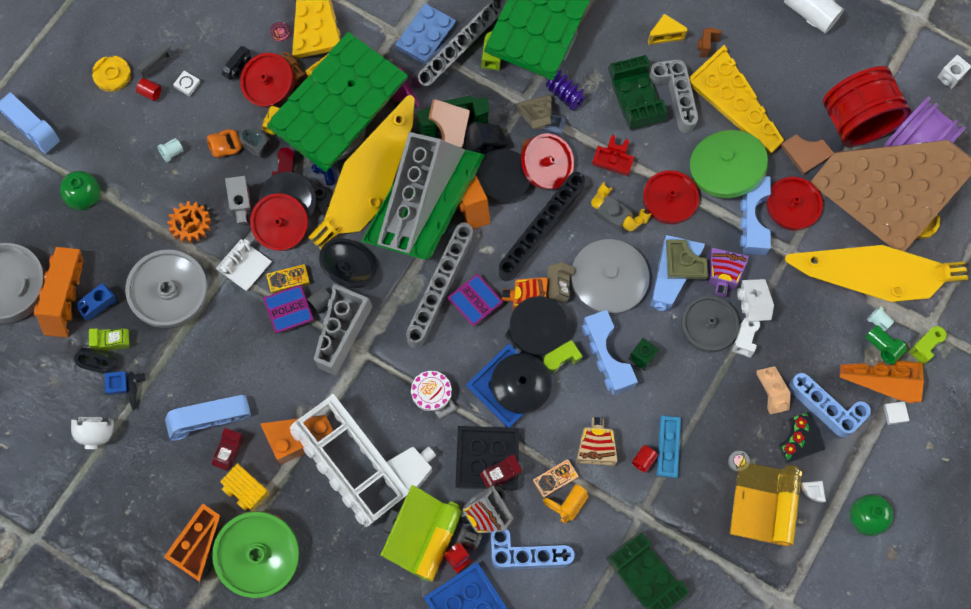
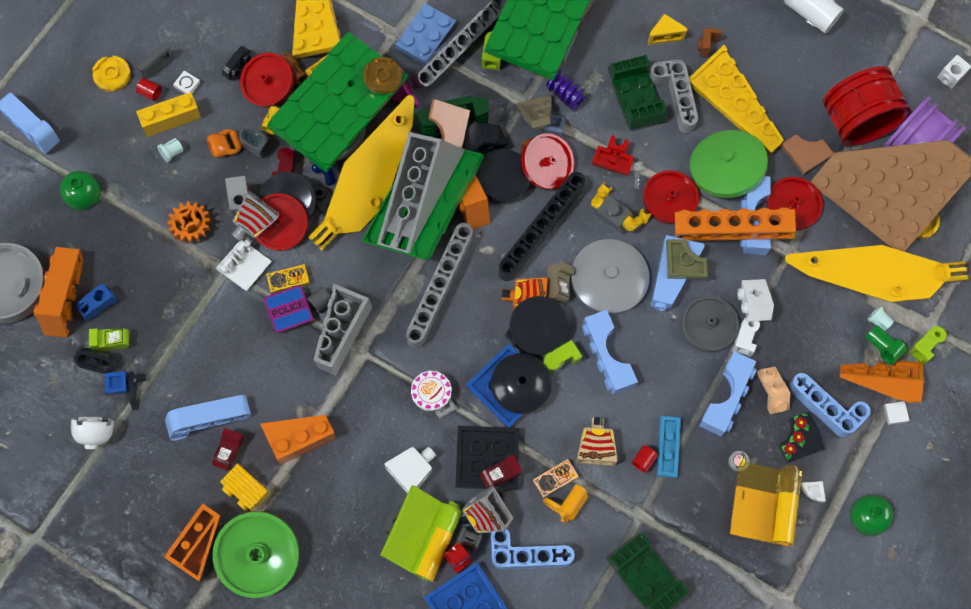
light grey dish [125,250,208,328] -> none
clear pink tile [270,22,289,41] -> none
white window [290,394,409,527] -> none
black dish [319,238,377,288] -> none
piece [447,273,503,327] -> none
dark green brick [628,338,659,371] -> none
torso [707,248,749,297] -> none
none -> yellow brick [136,92,201,137]
none -> light grey torso [232,191,279,241]
none -> pearl gold tile [363,57,402,95]
none -> clear hand [632,162,644,189]
none -> orange brick [675,208,796,241]
none -> light blue arch [699,351,757,436]

